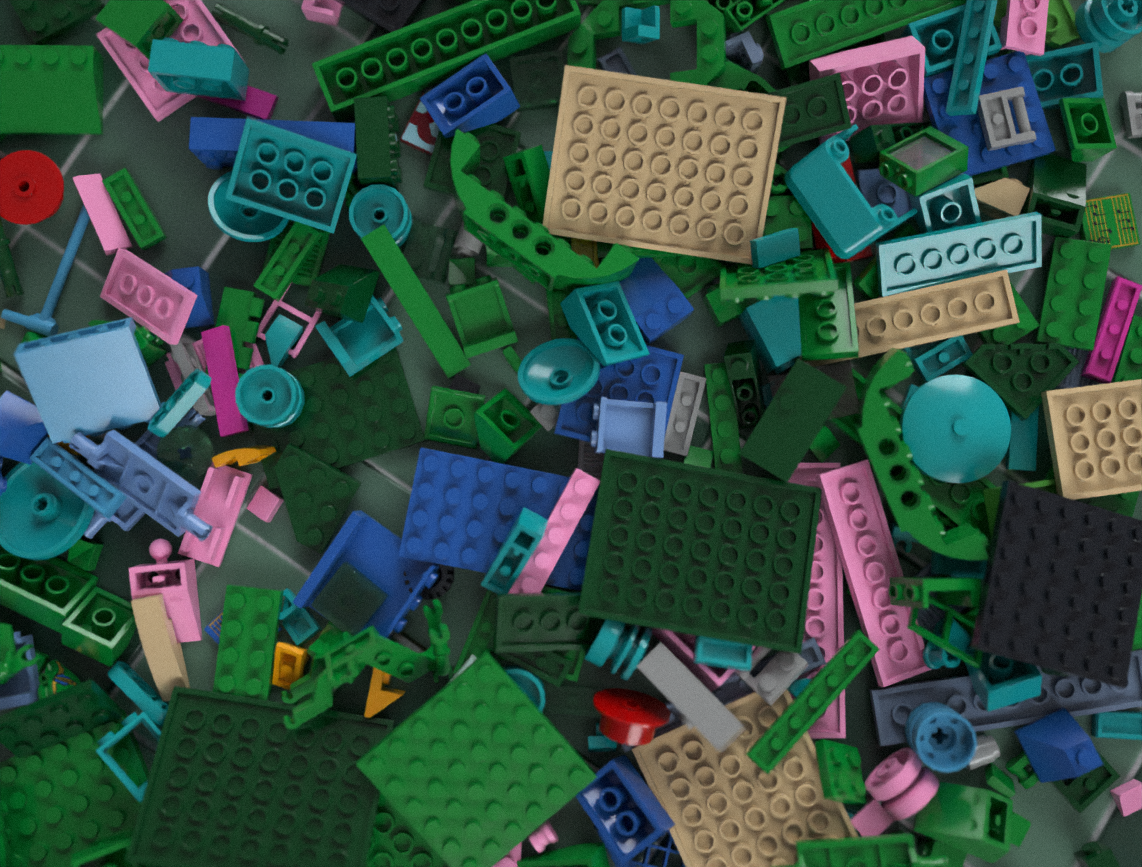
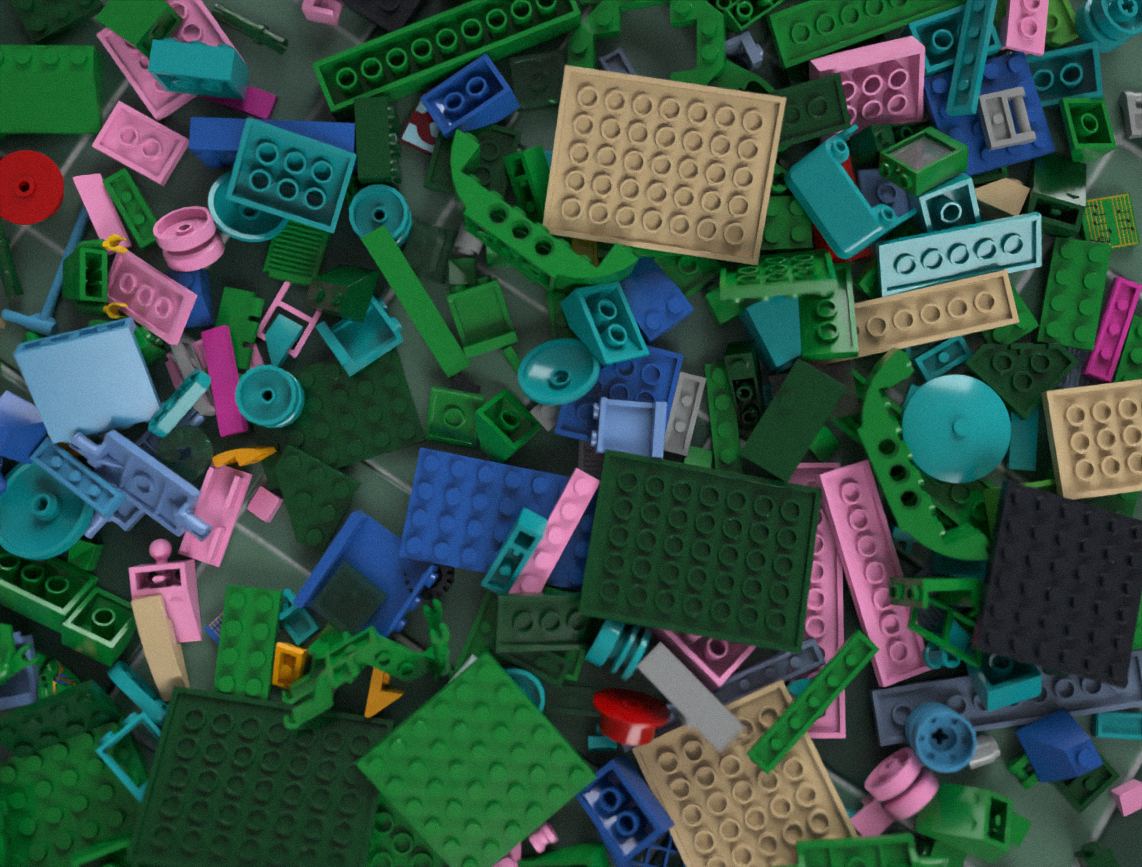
green plate [253,221,322,302] -> none
teal panel [622,5,660,44] -> none
teal tile [693,636,752,672] -> none
light grey plate [734,647,808,706] -> none
teal tile [750,228,801,268] -> none
green plate [815,739,867,806] -> none
green tile [984,763,1016,799] -> none
none -> green torso [62,234,128,319]
none -> bright pink plate [92,101,189,187]
none -> bright pink wheel [153,206,225,272]

